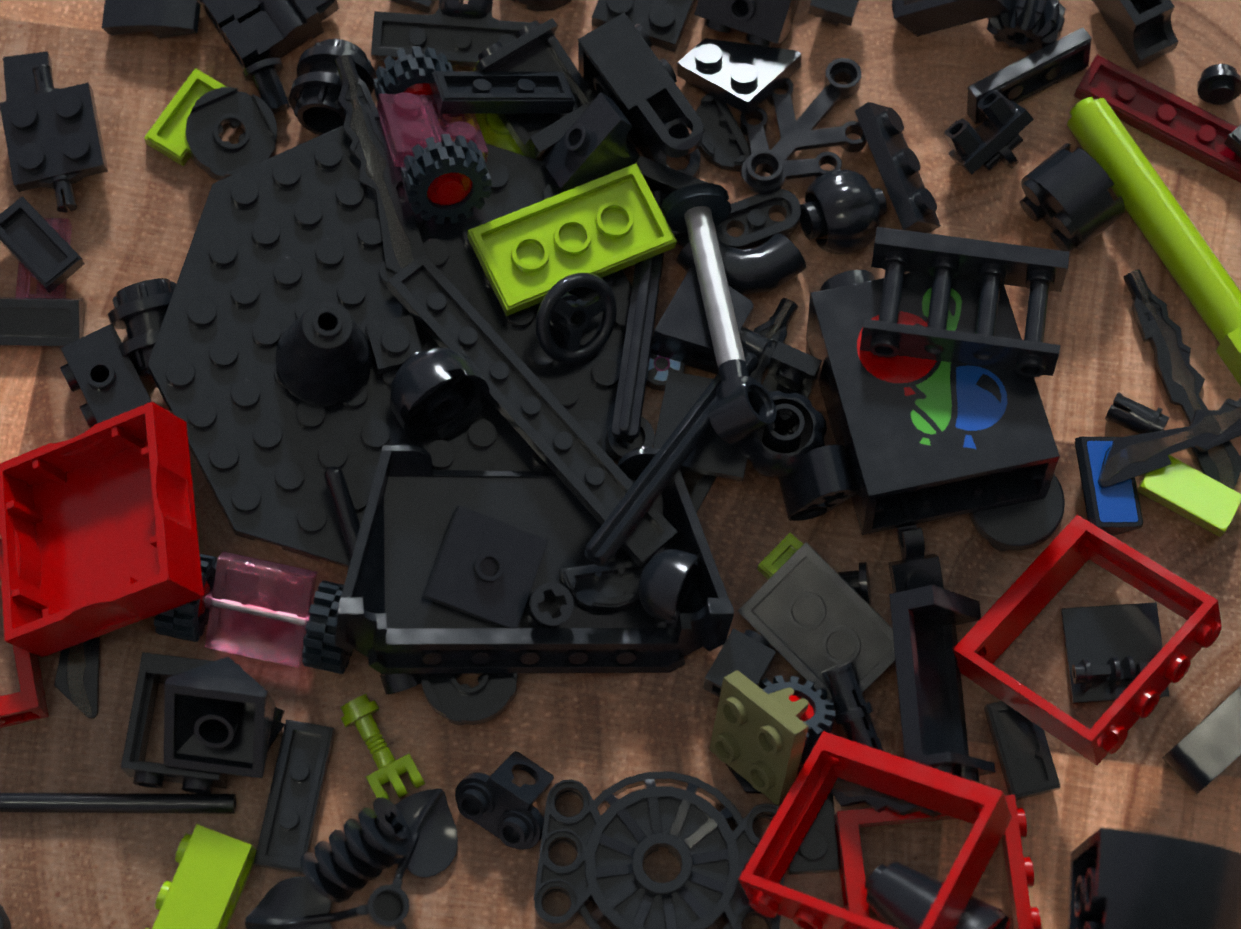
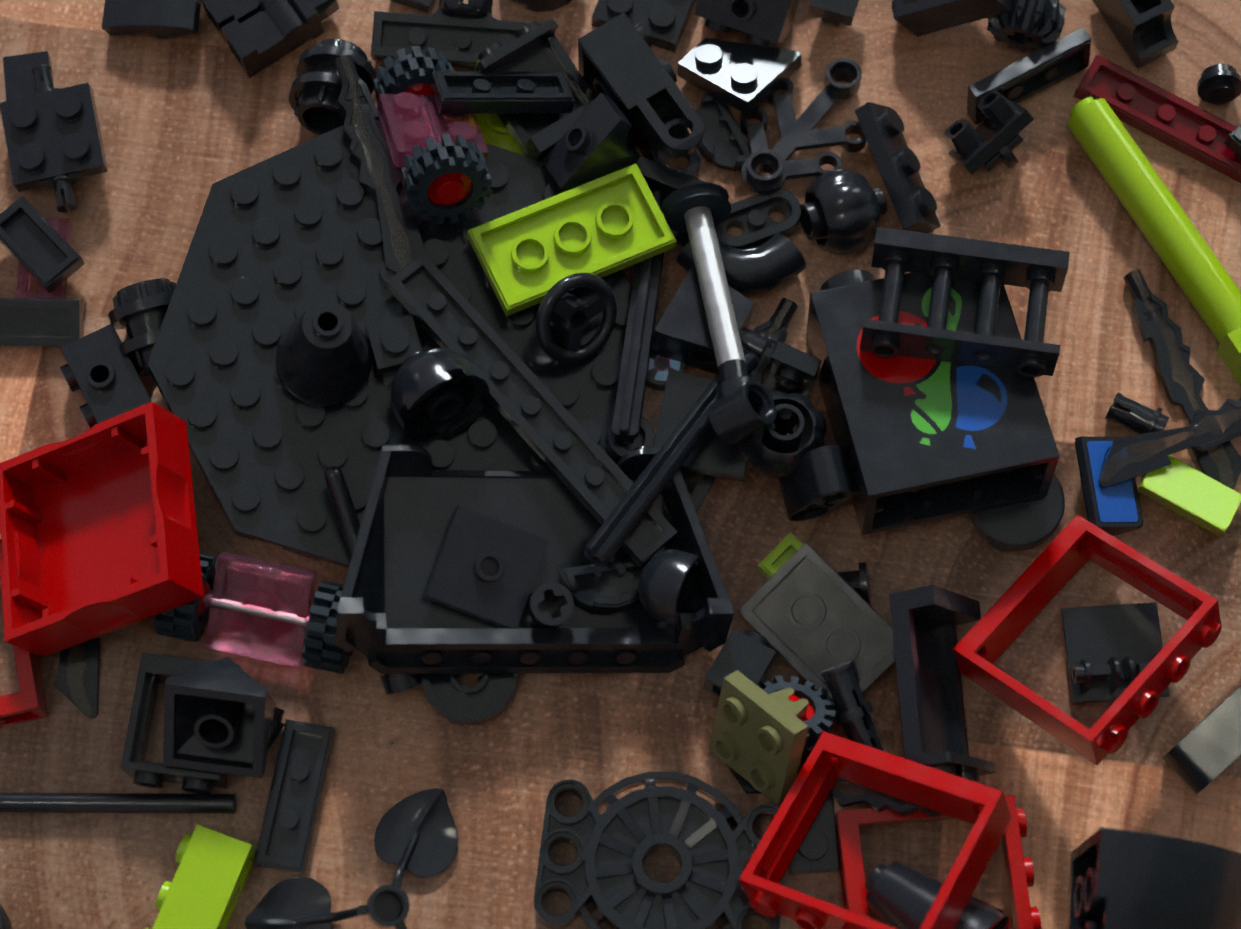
lime tile [144,68,227,166] -> none
black plate [185,87,277,181] -> none
black piece [243,58,290,115] -> none
black piece [300,797,413,903] -> none
lime hinge [341,694,425,800] -> none
black bracket [455,751,554,850] -> none
black plate [888,524,944,593] -> none
black plate [984,701,1061,800] -> none
black brick [1020,143,1125,252] -> none

